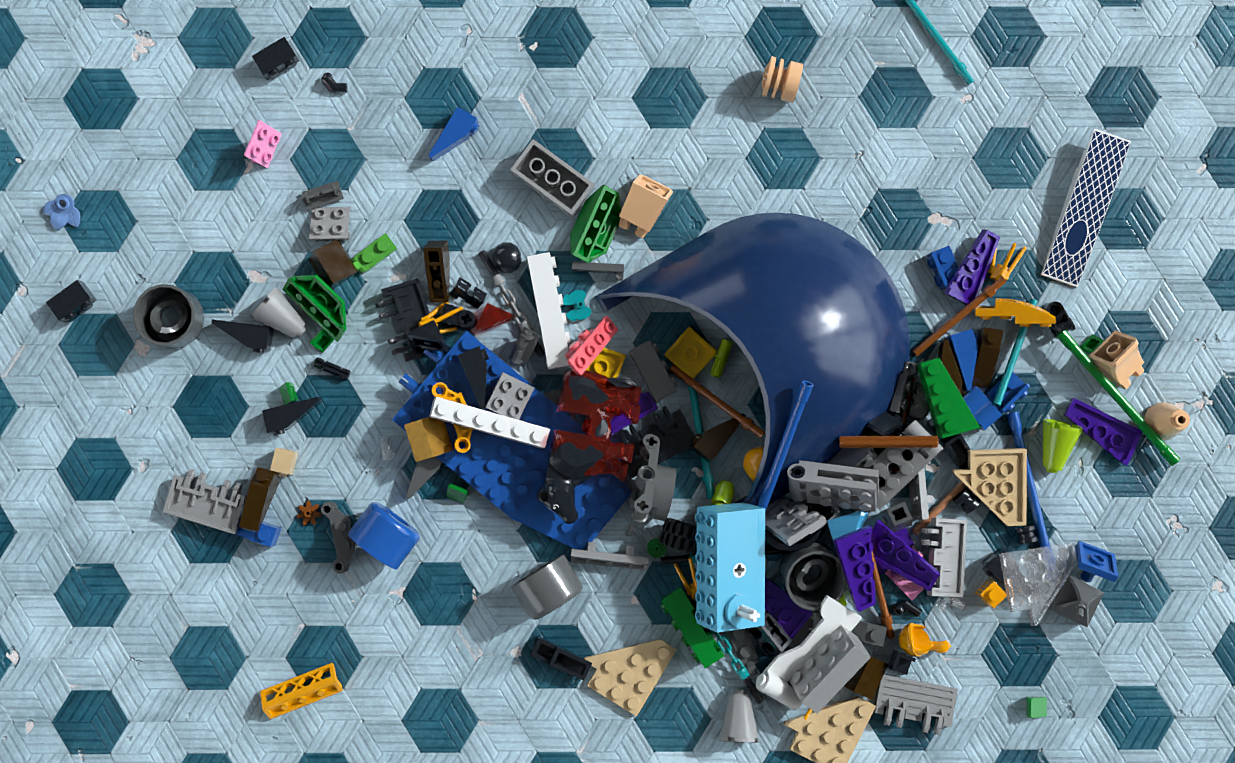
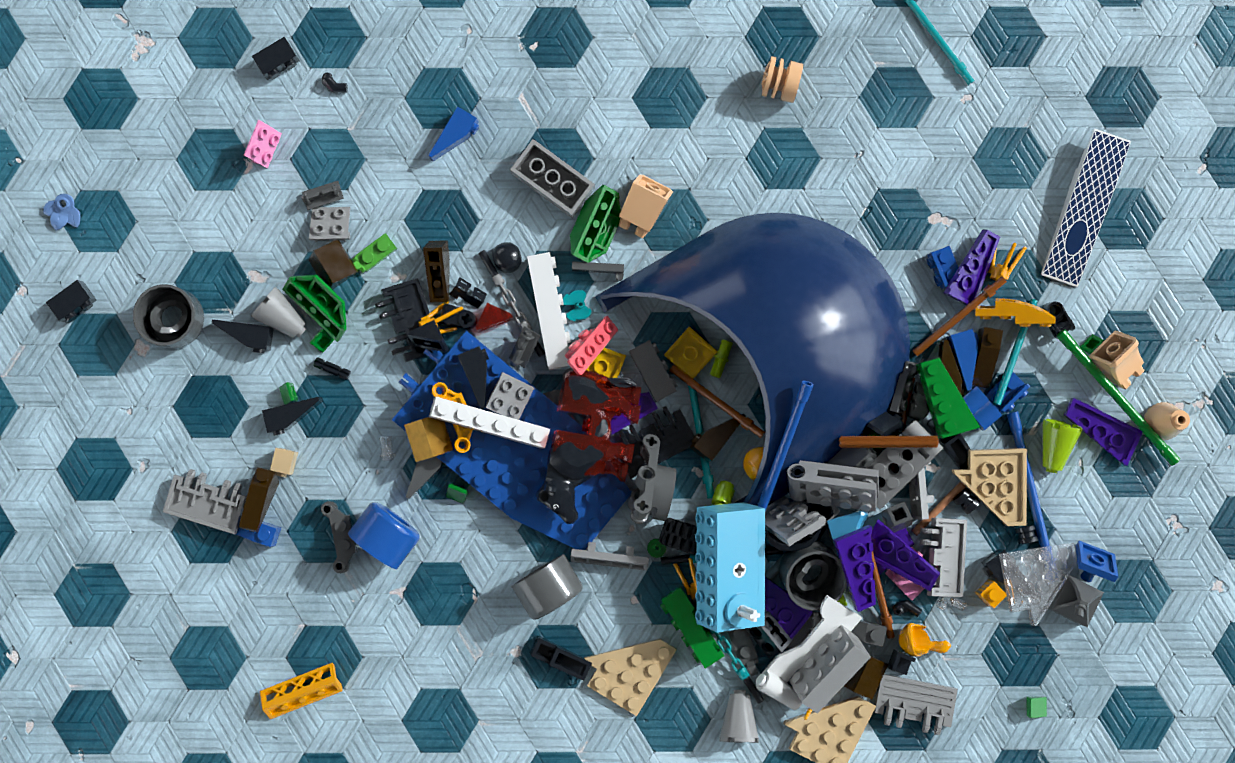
dark orange plant [297,500,322,525] -> none

